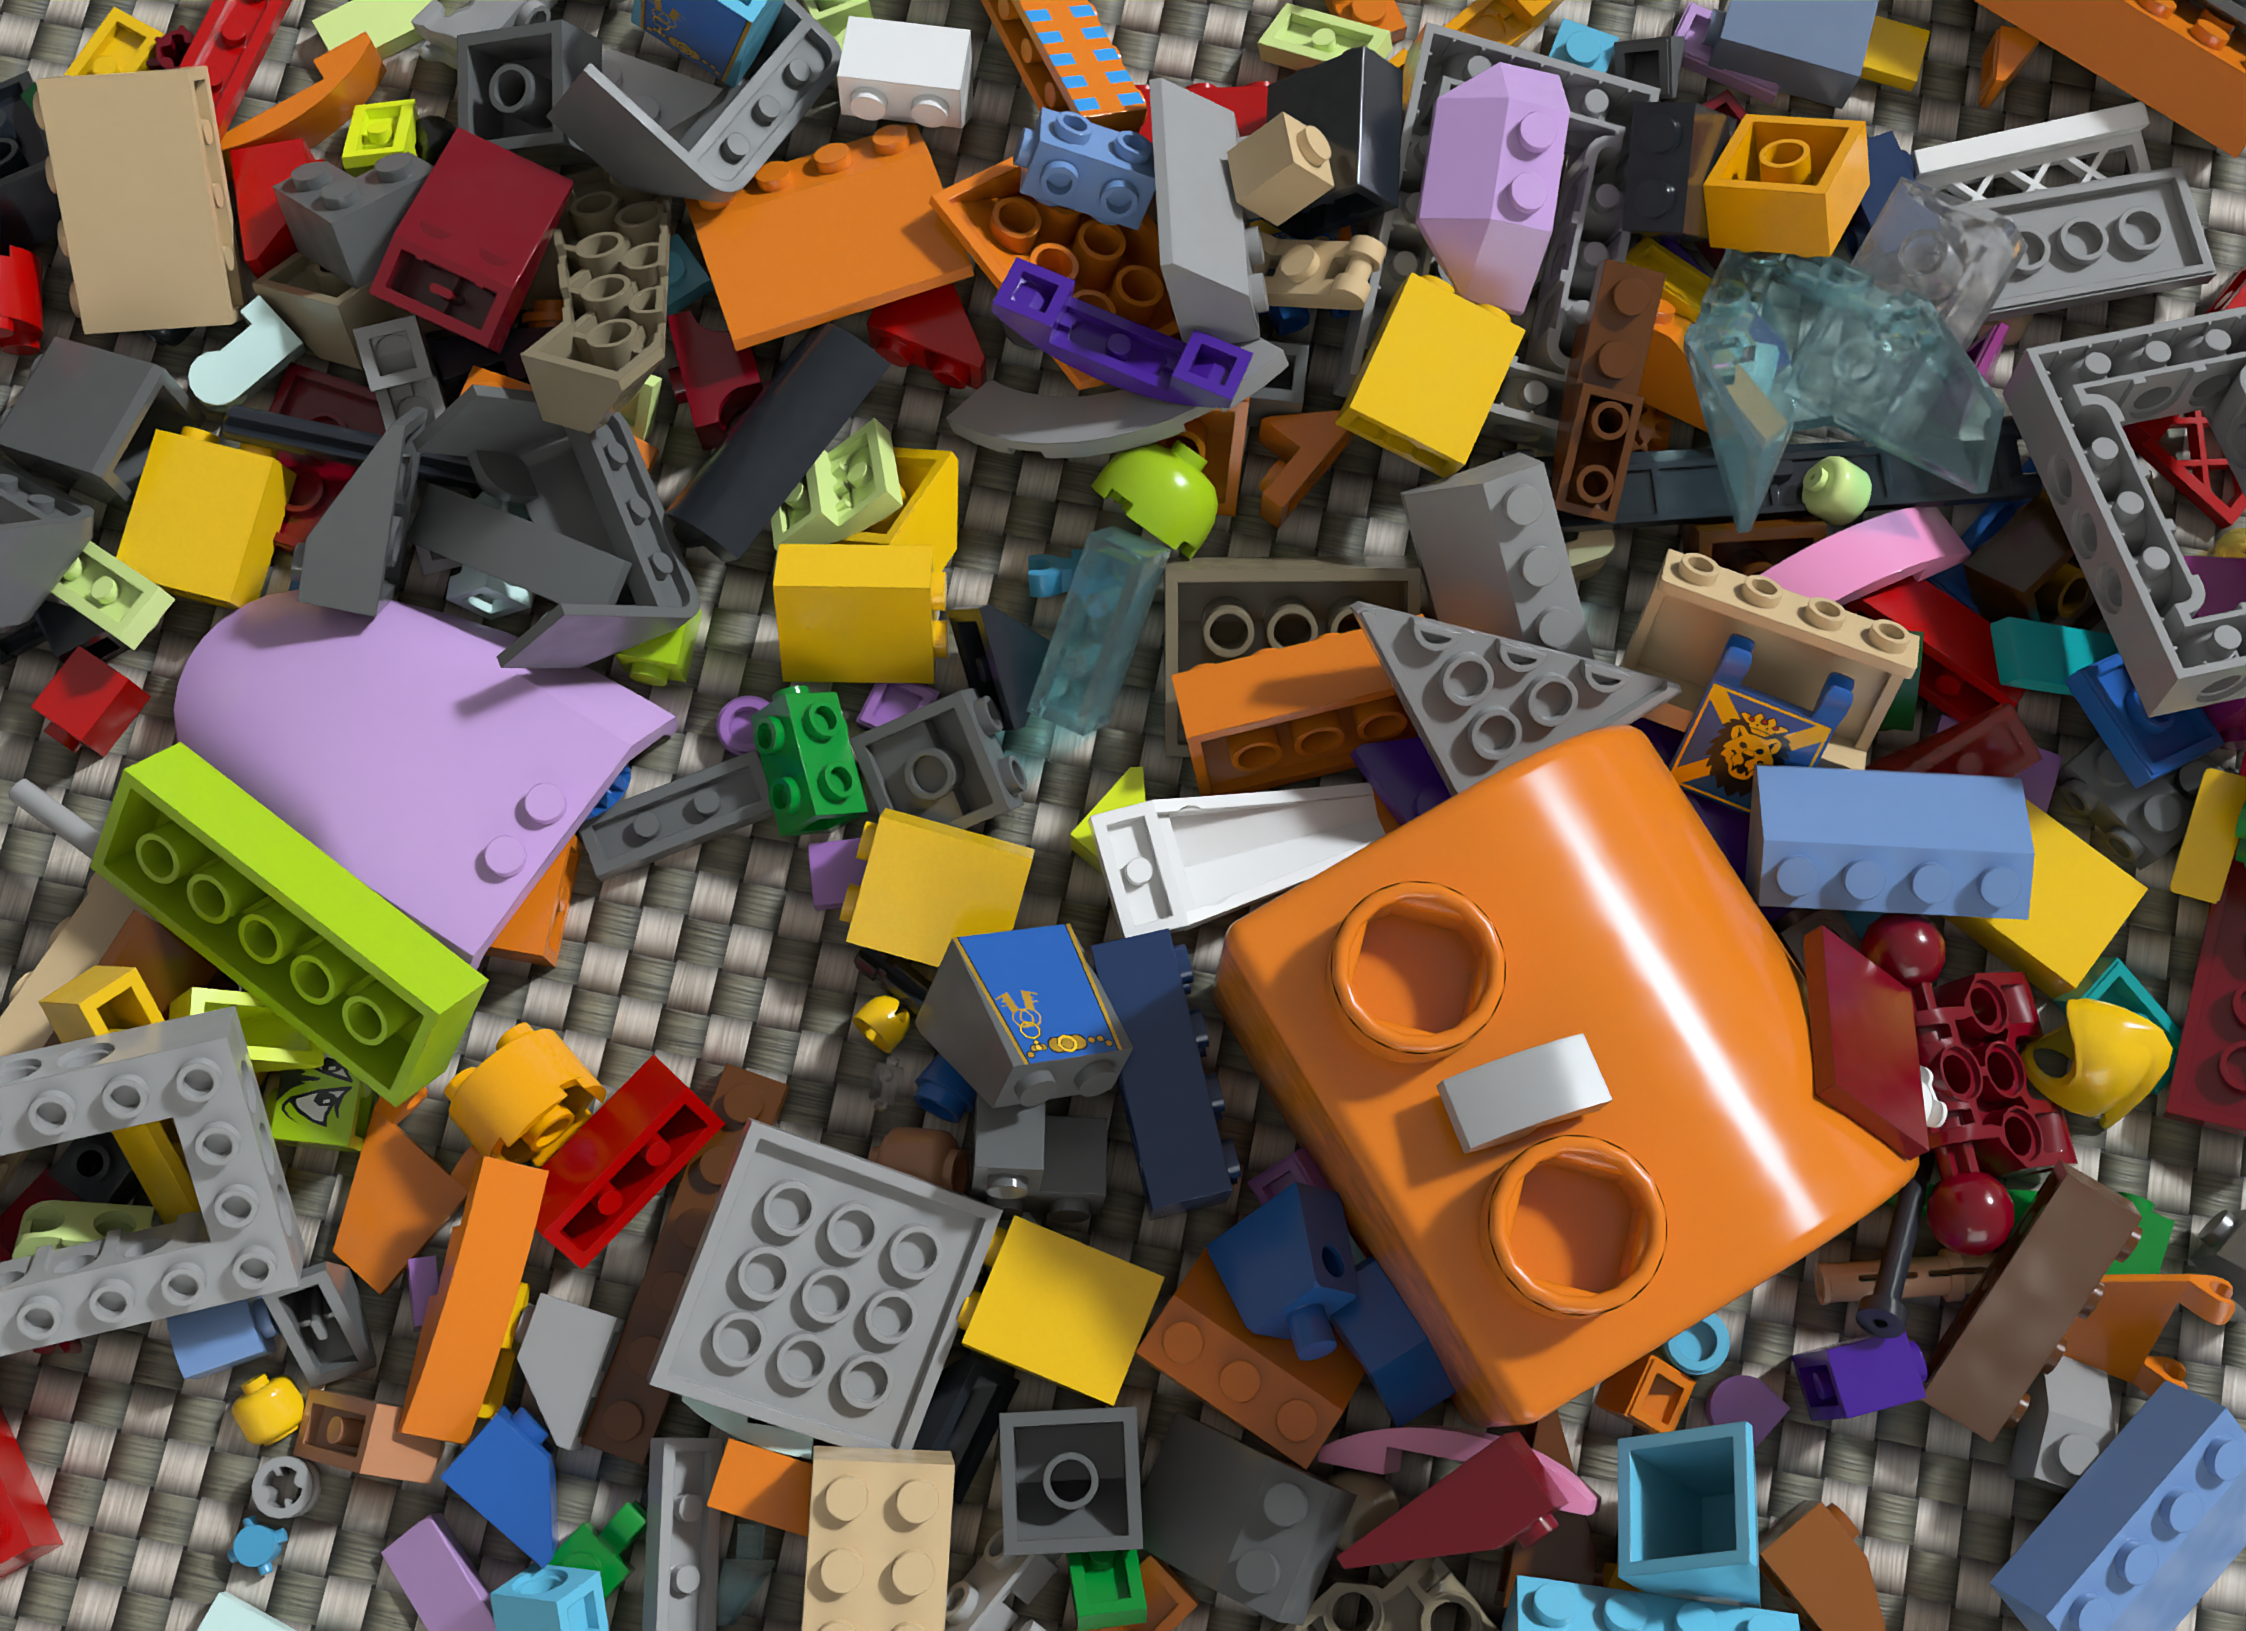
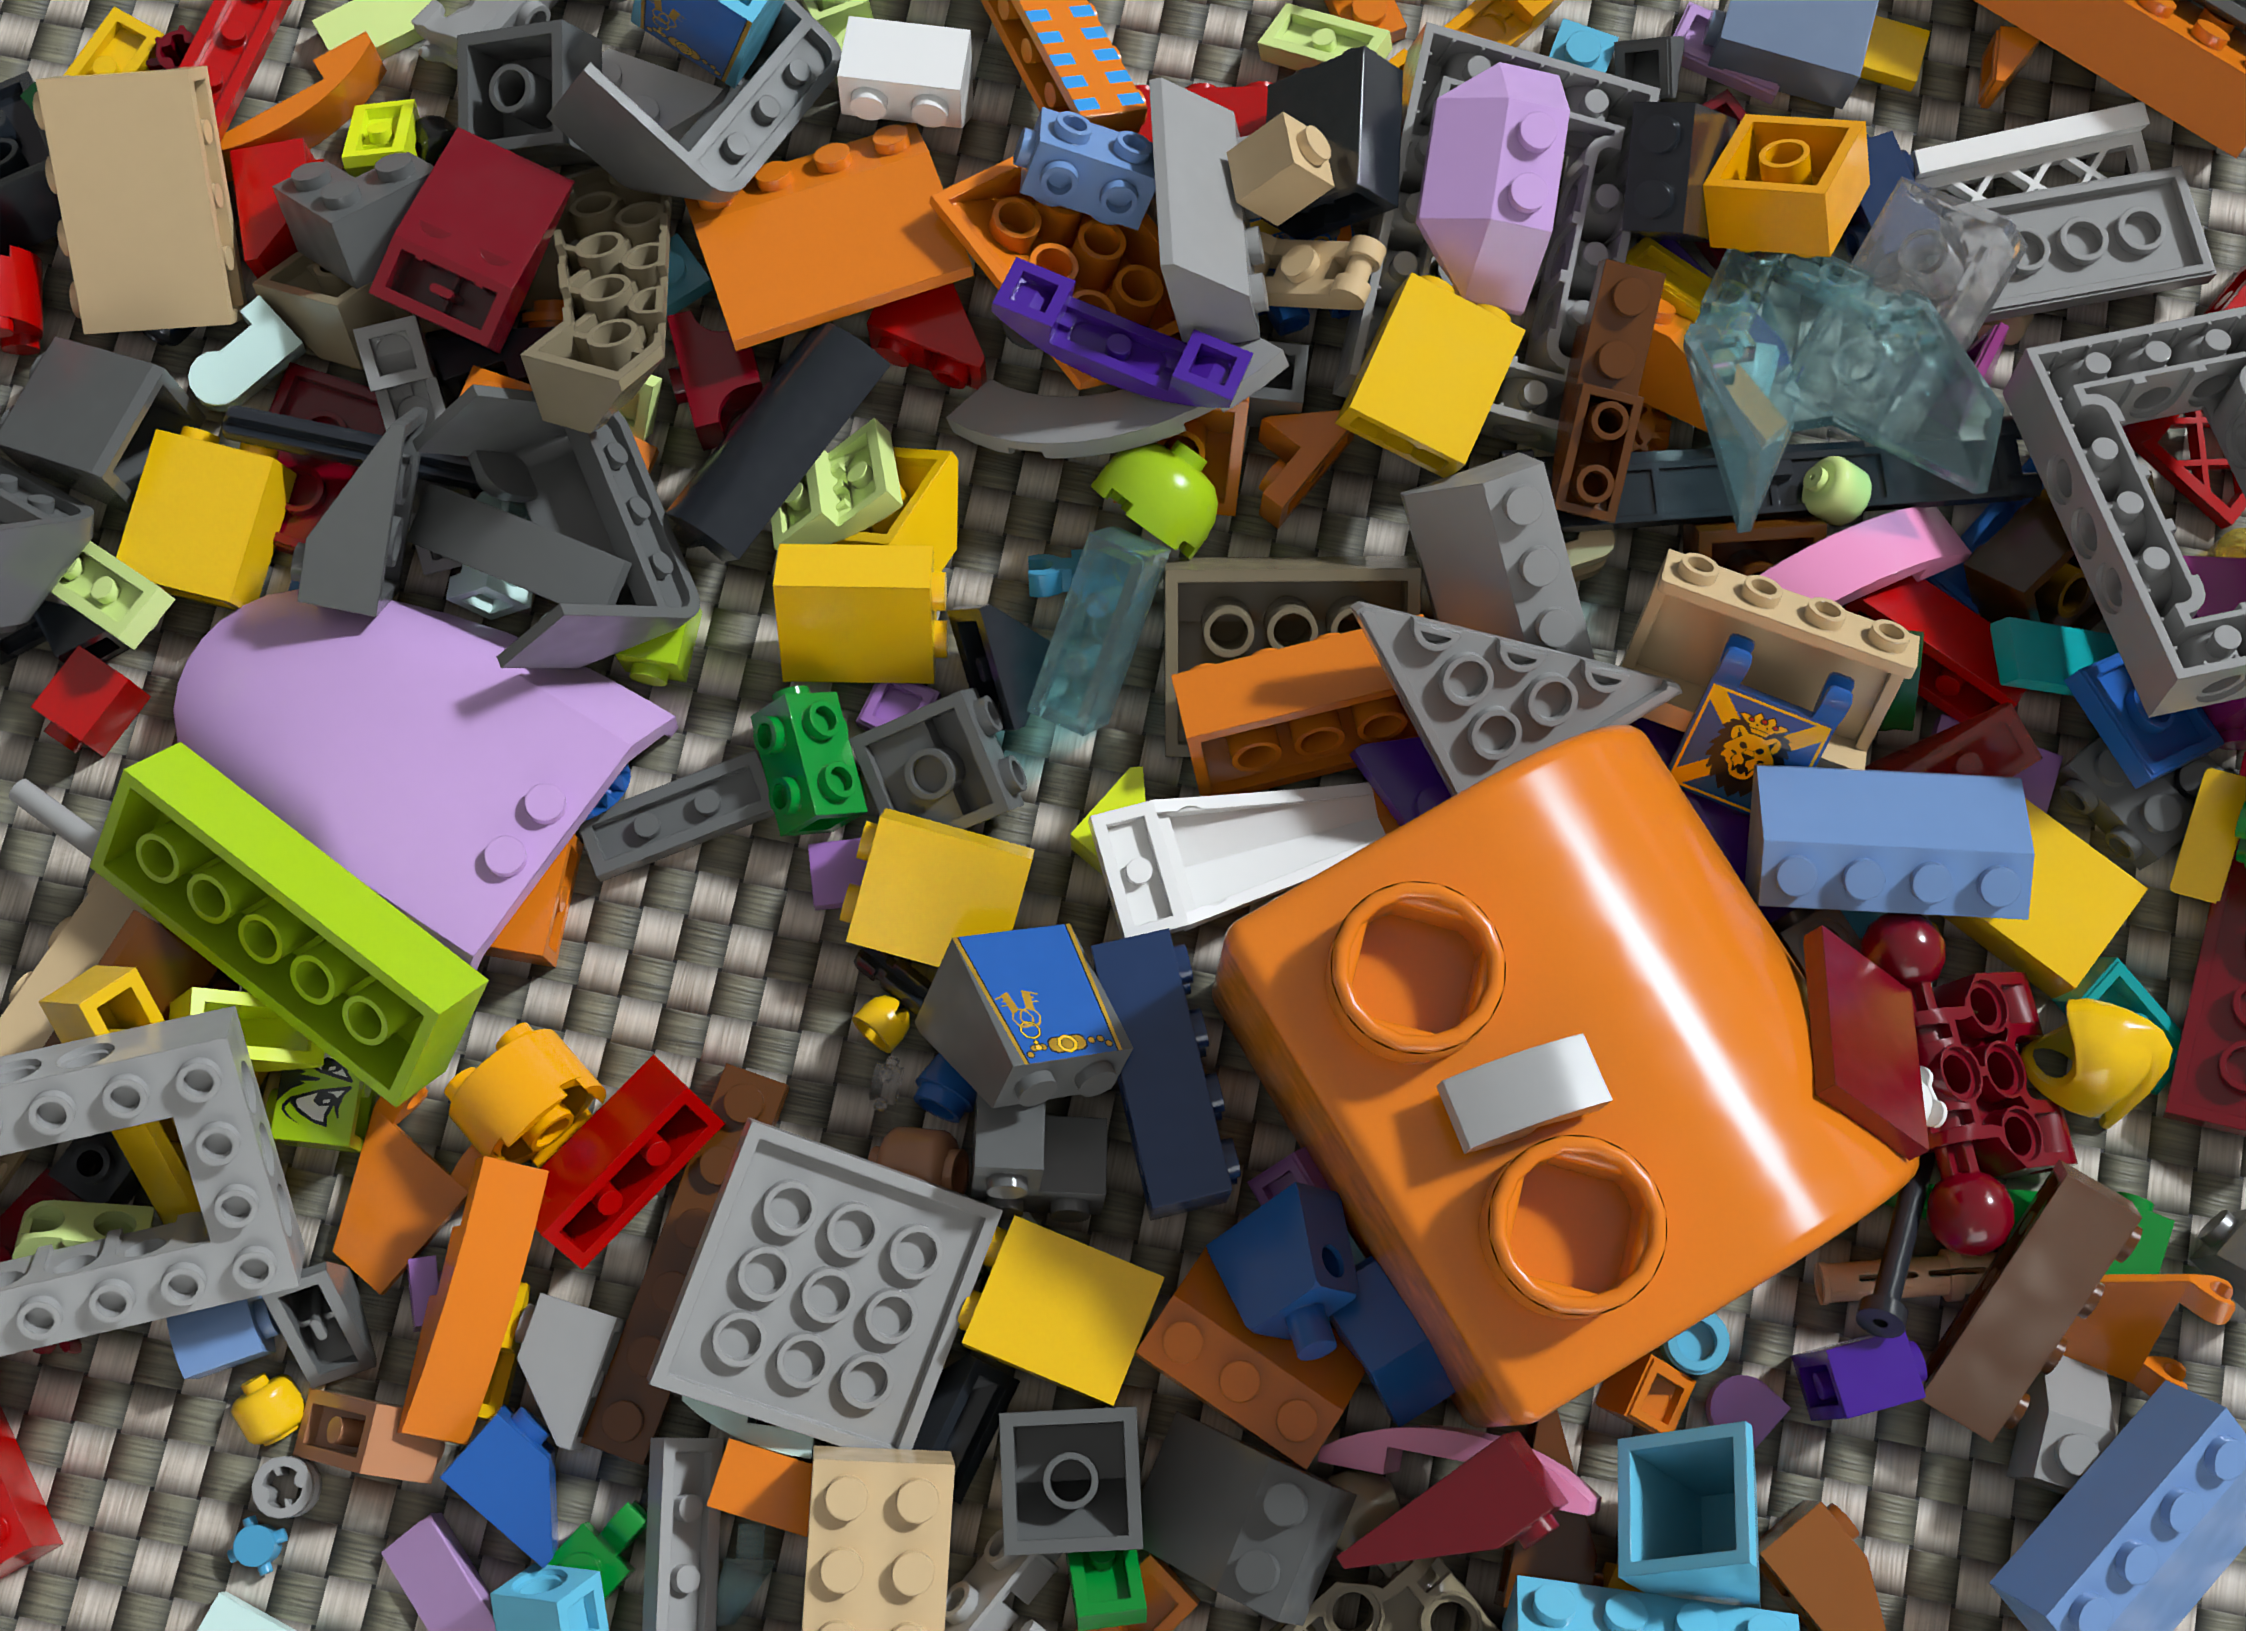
medium lavender tile [716,695,770,760] -> none

